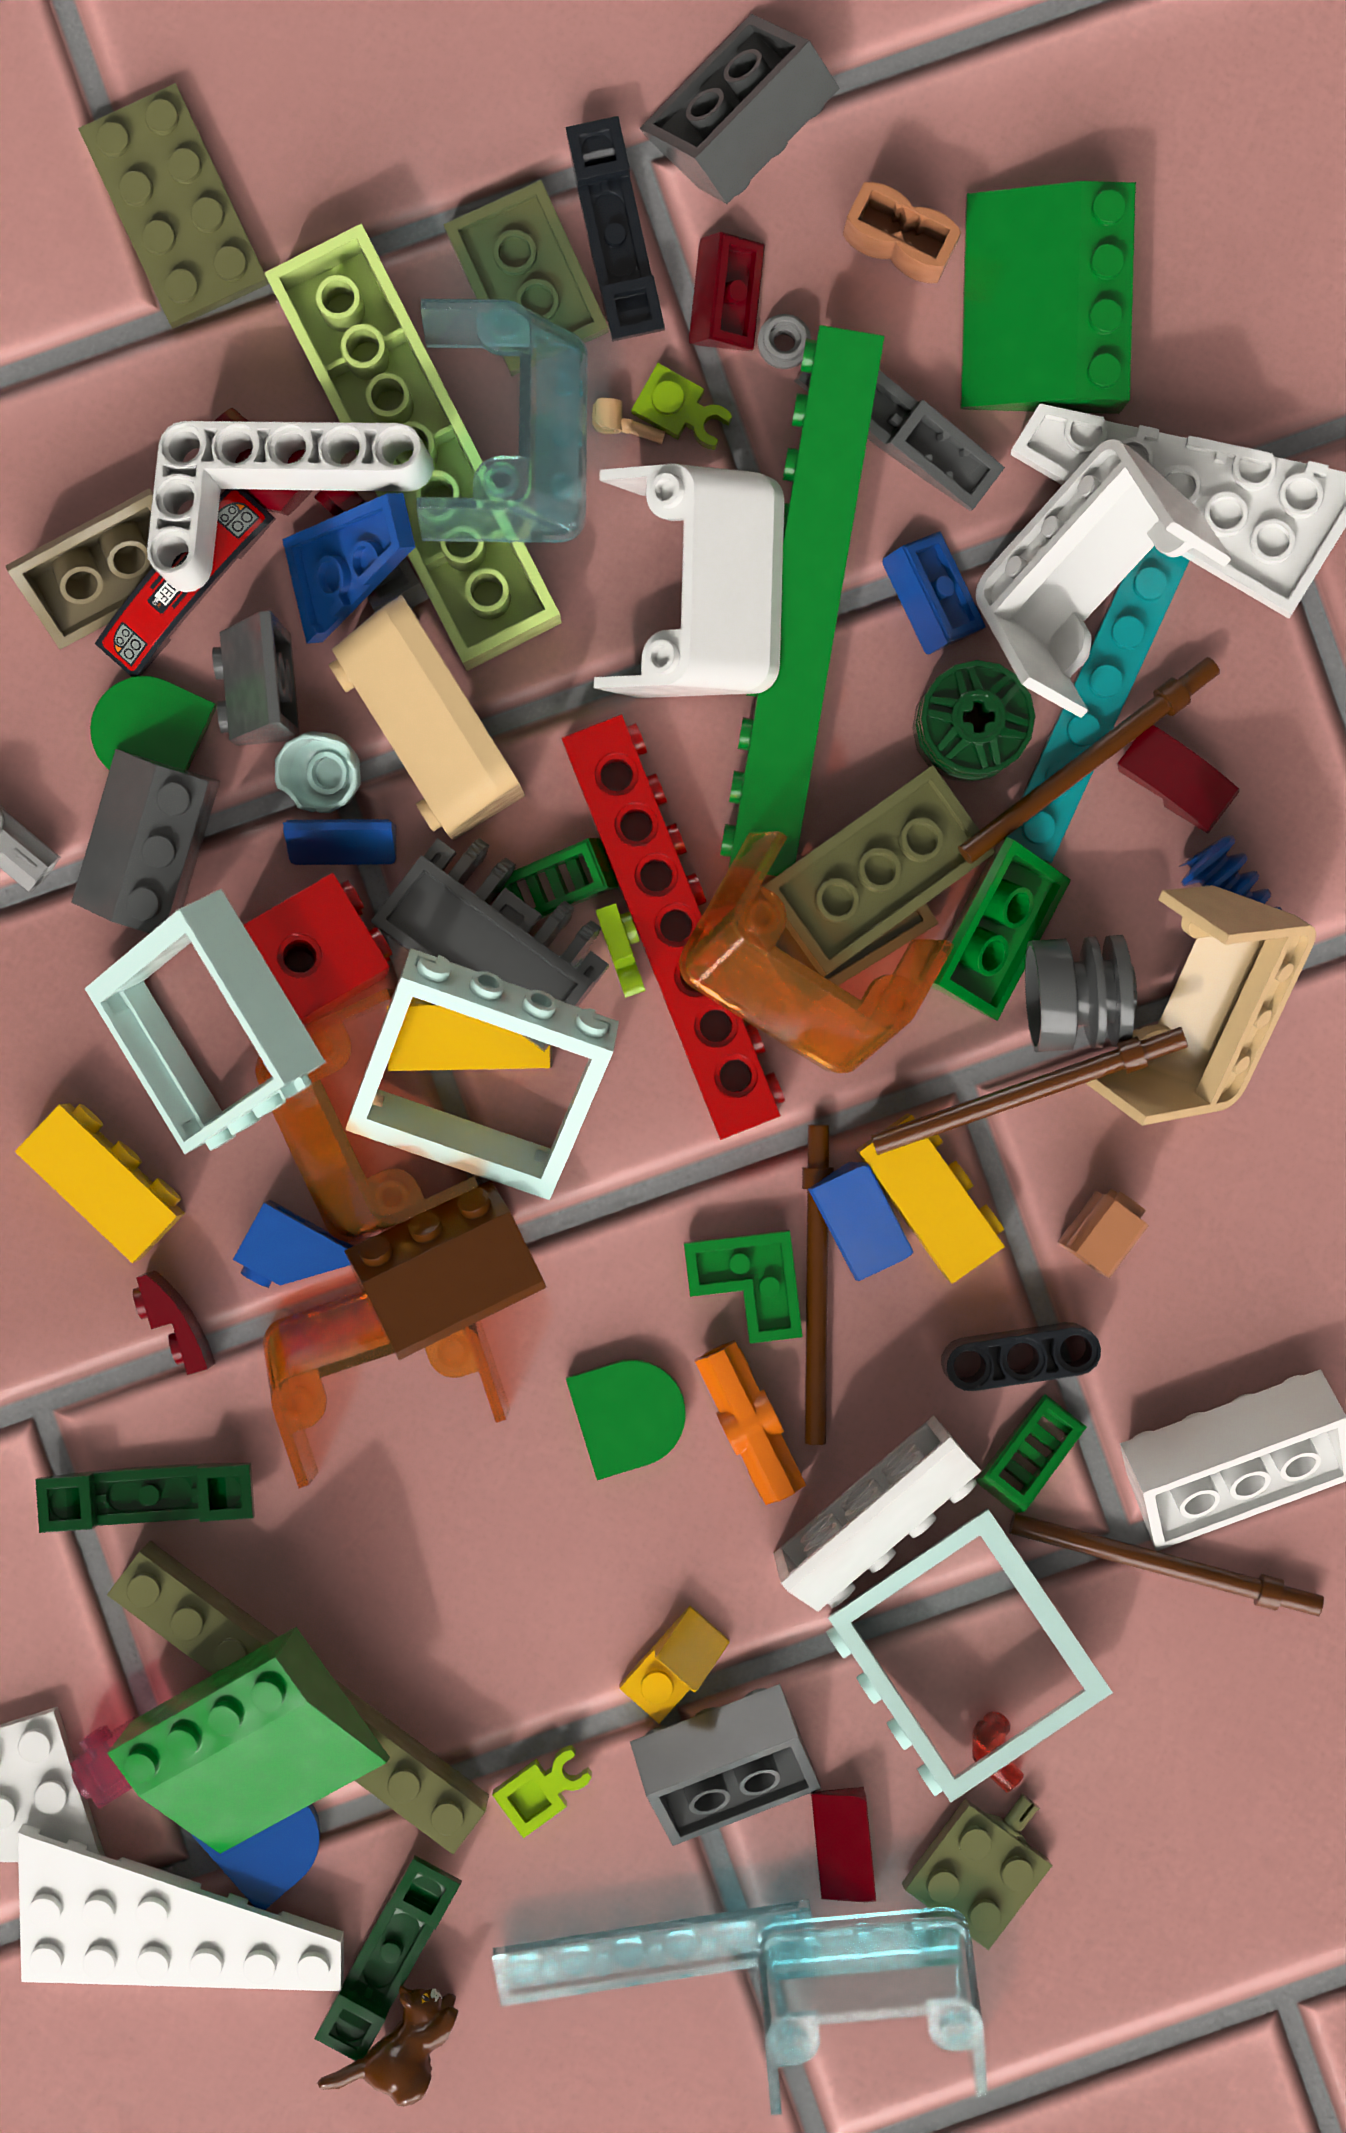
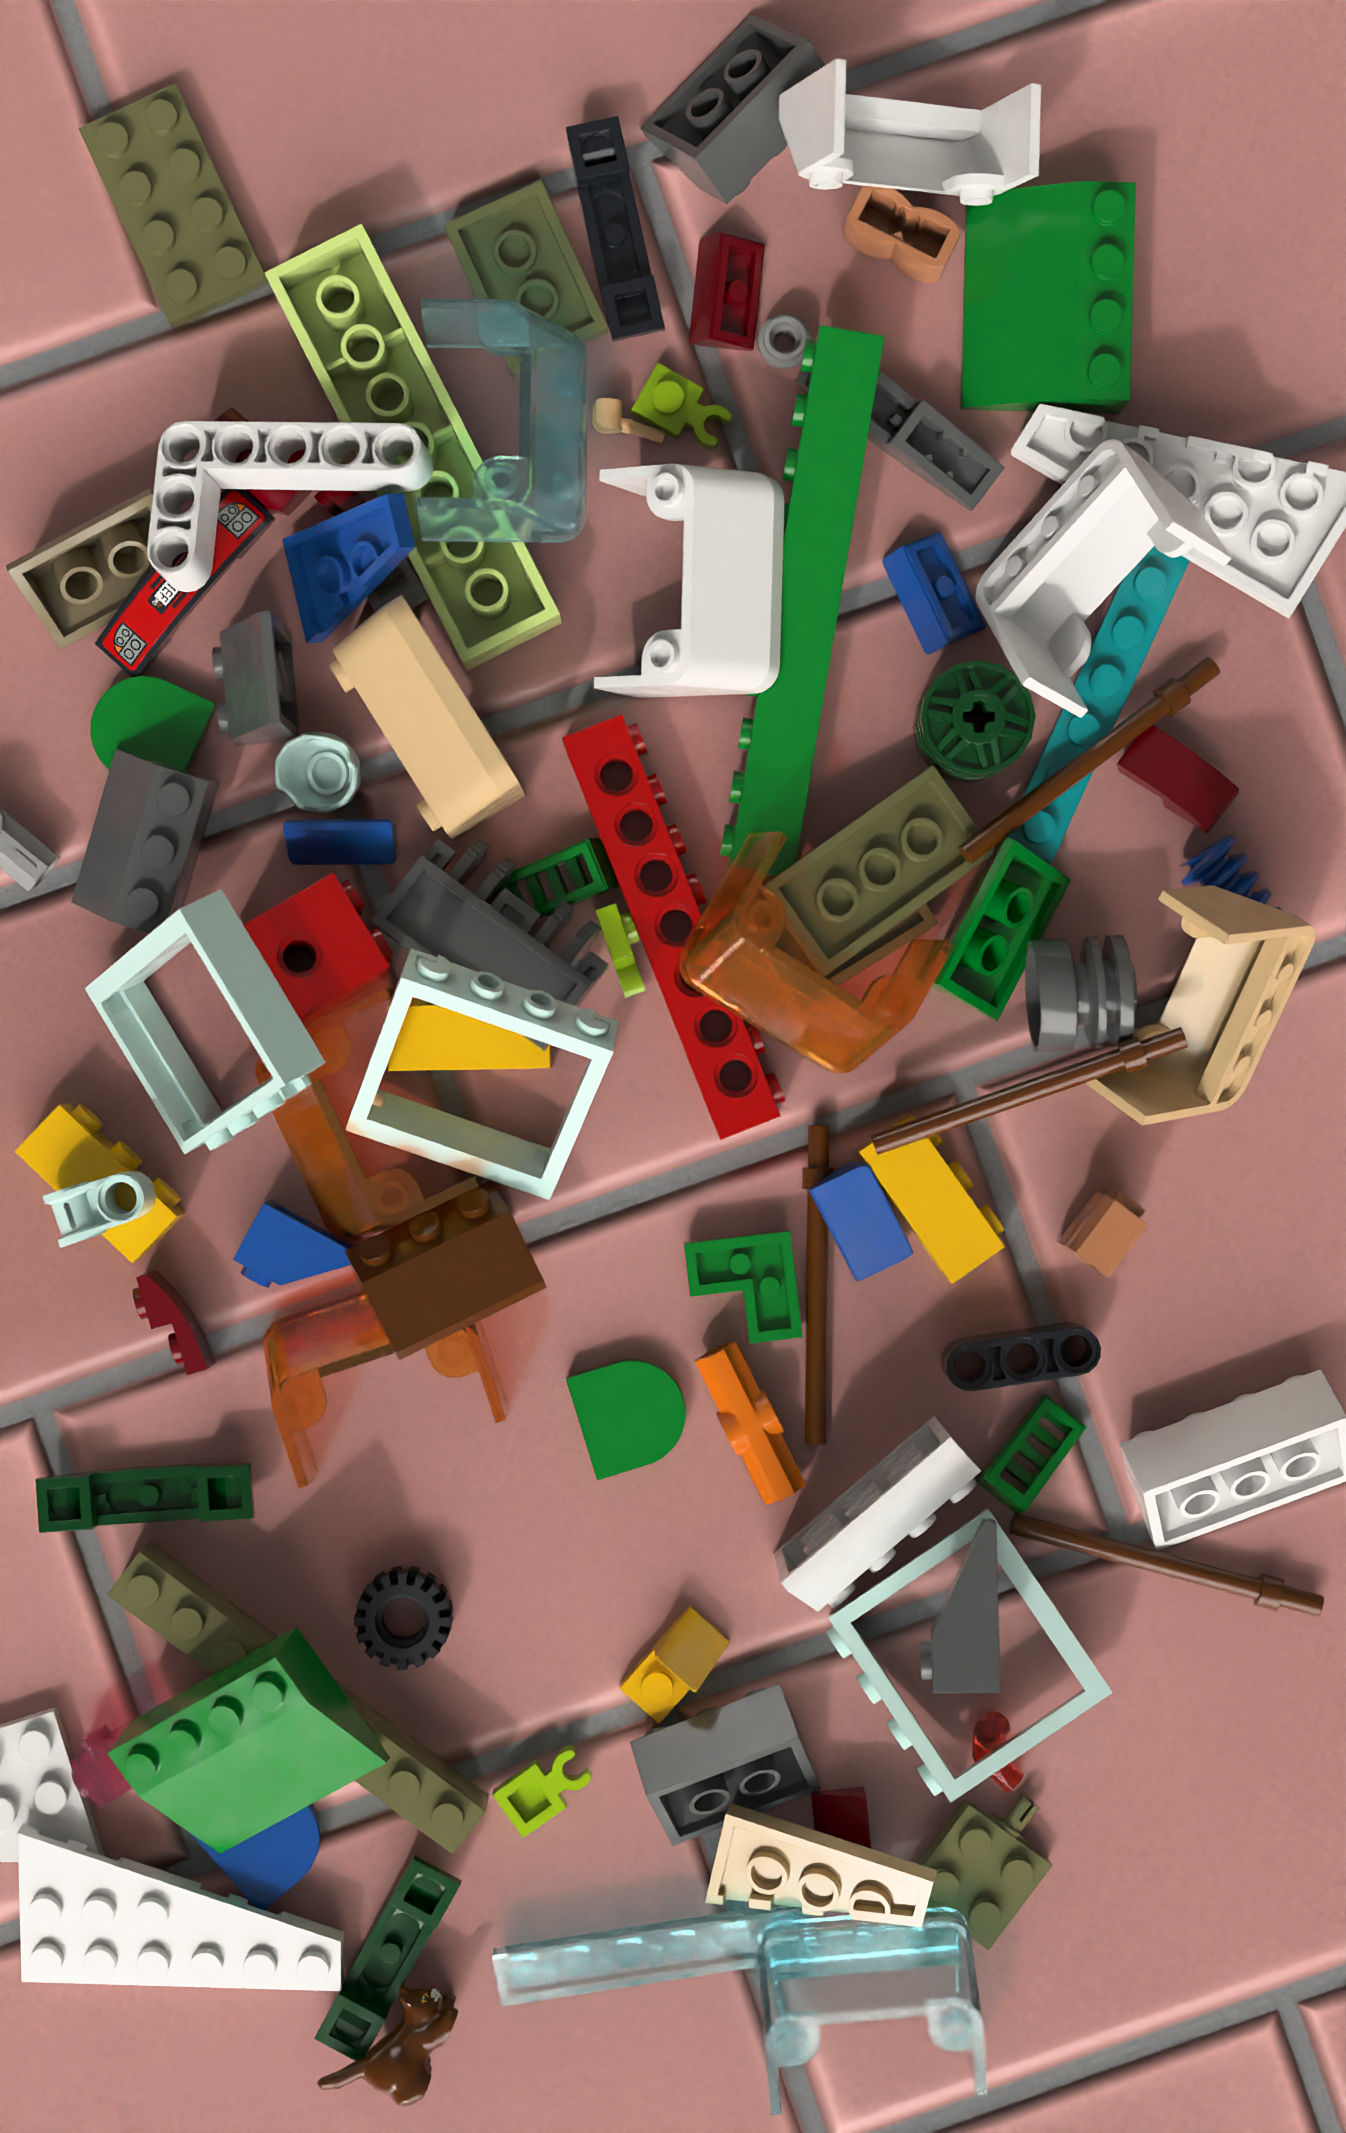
none -> light aqua piece [42,1171,156,1248]
none -> black tyre [354,1566,453,1670]
none -> wing [705,1803,937,1927]
none -> white windscreen [779,59,1041,206]
none -> dark grey slope [920,1519,1001,1693]

